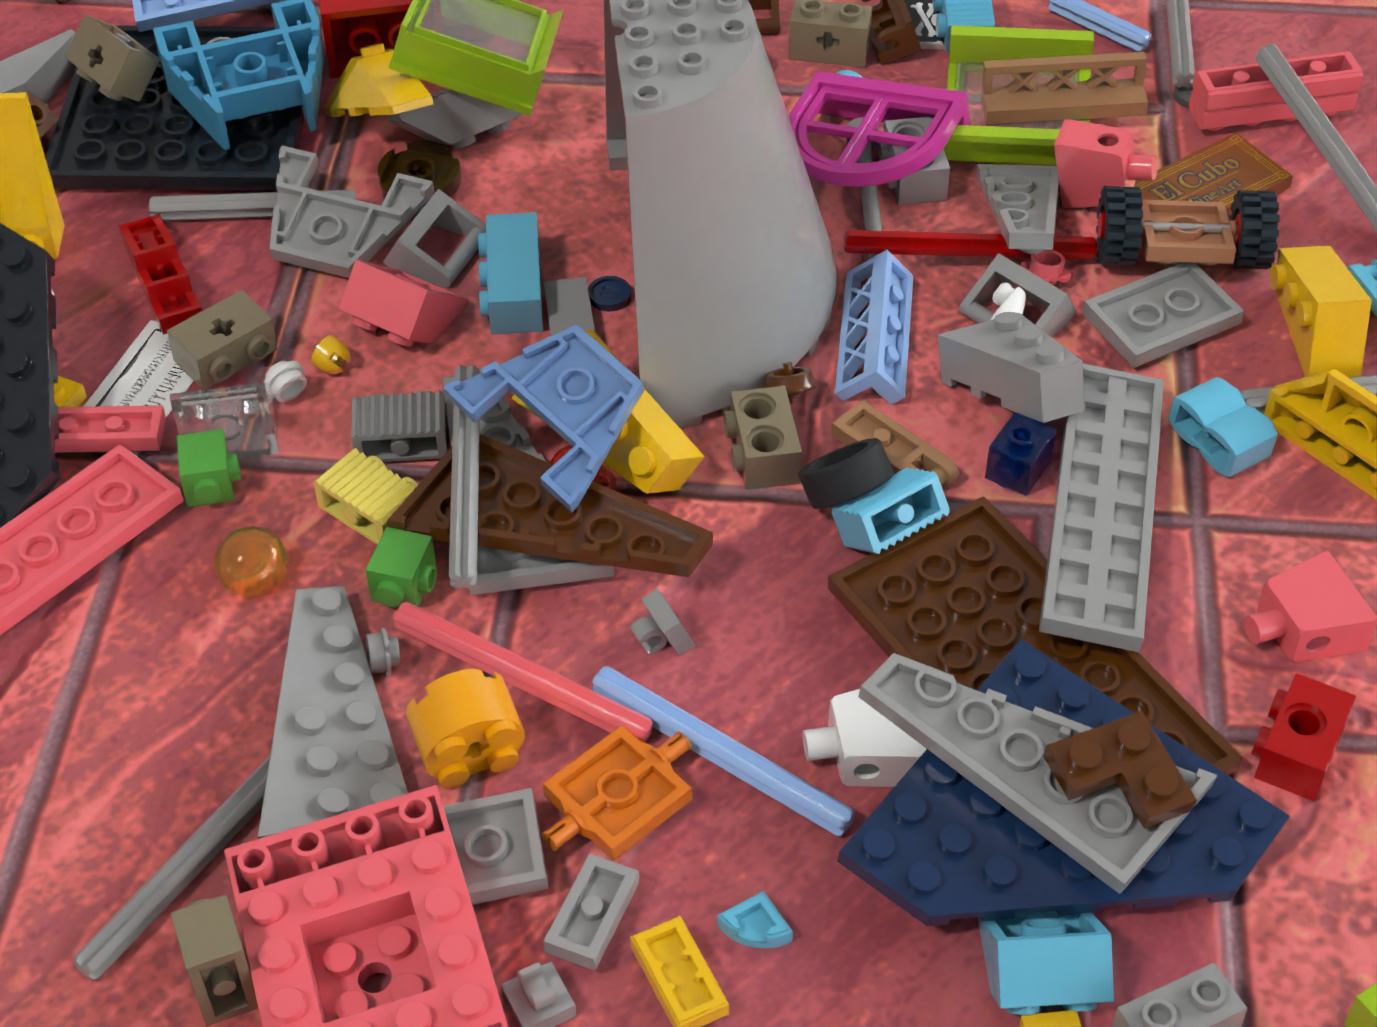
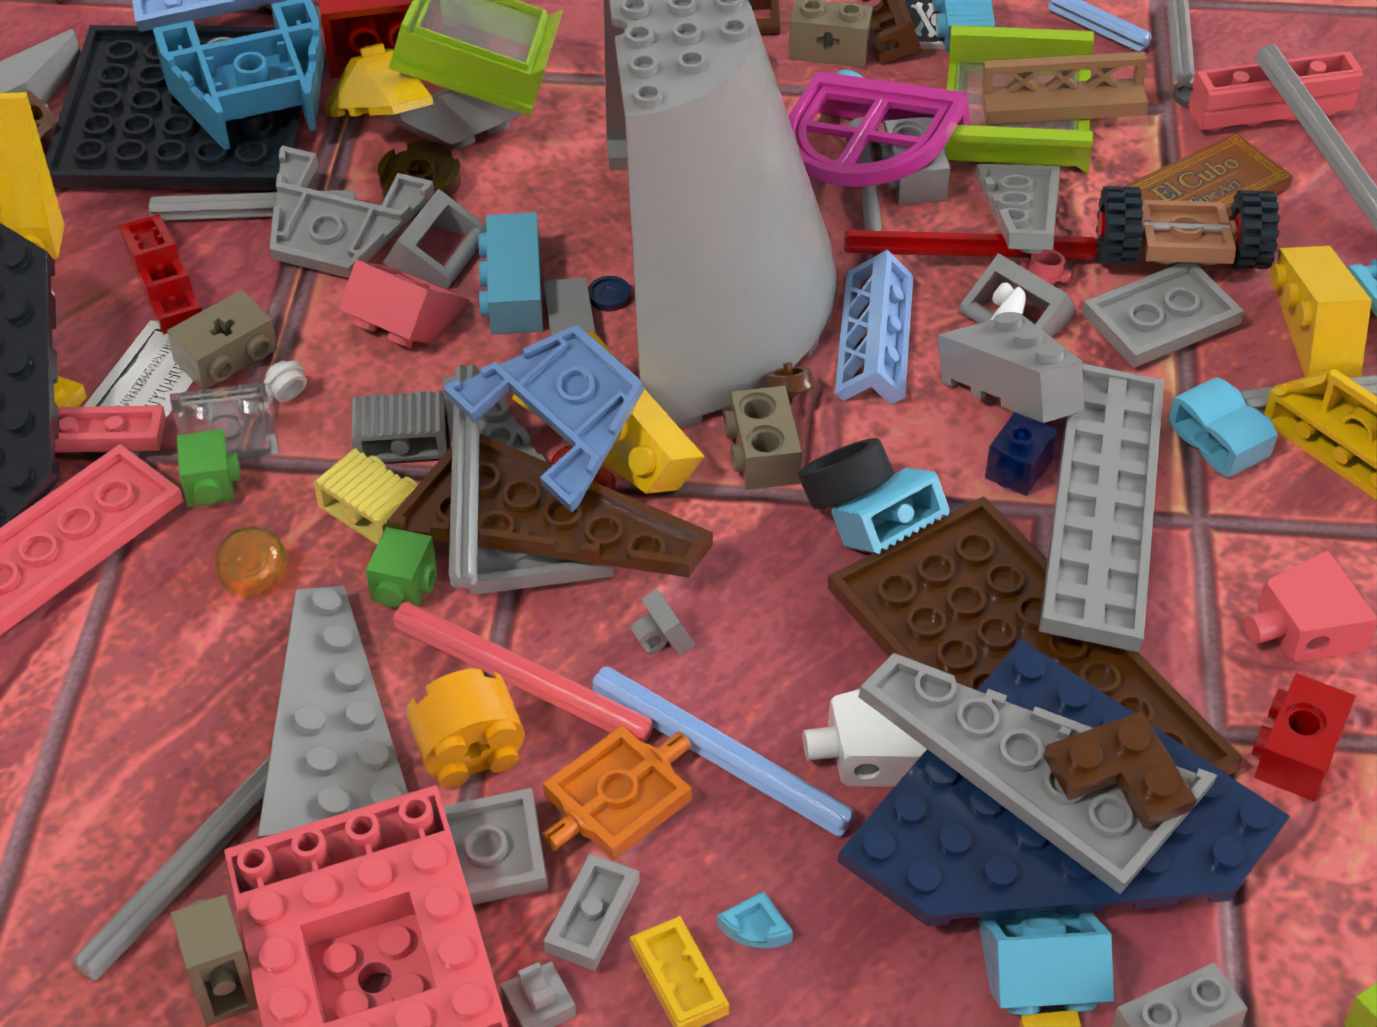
dark tan brick [65,15,160,102] -> none
yellow hinge [311,335,351,374] -> none
light grey plate [366,628,400,677] -> none
medium nougat plate [831,400,959,487] -> none
coral torso [1054,119,1158,209] -> none

